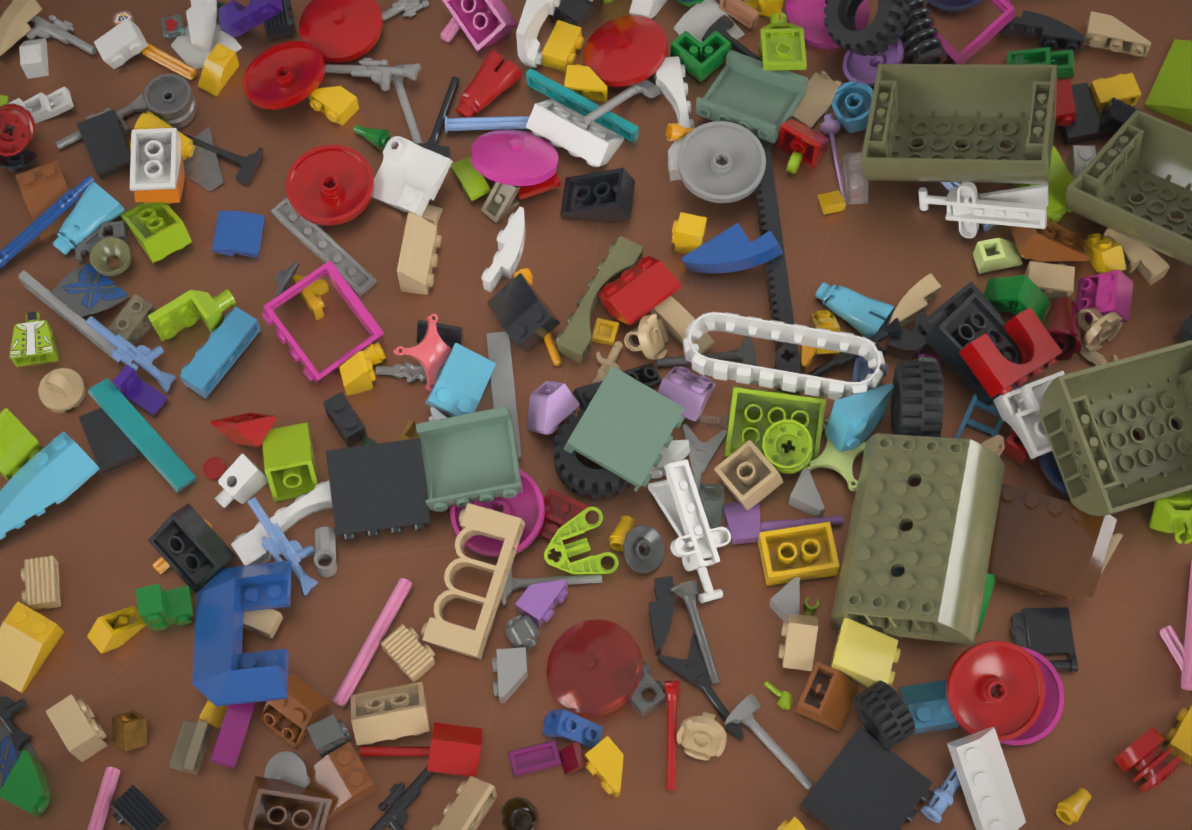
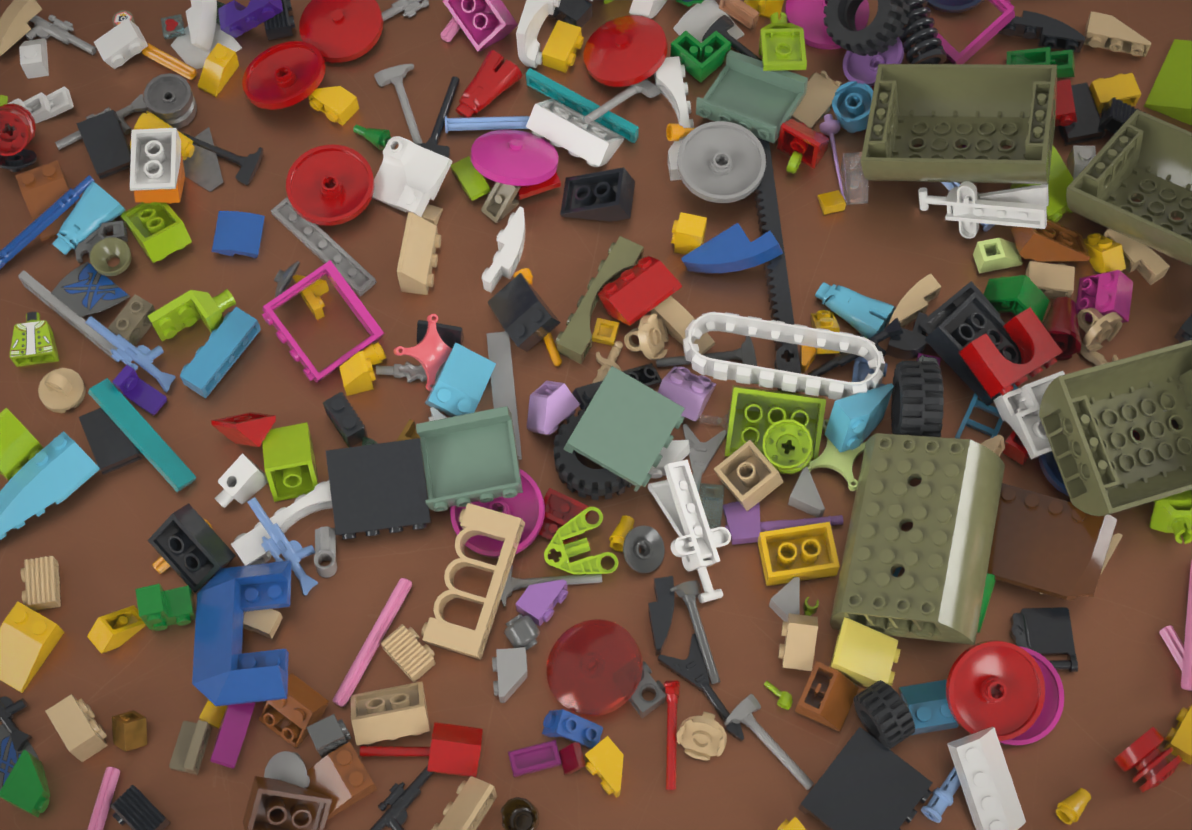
red piece [202,457,226,480] -> none
light grey piece [325,58,421,91] -> none
yellow slope [564,64,607,102] -> none

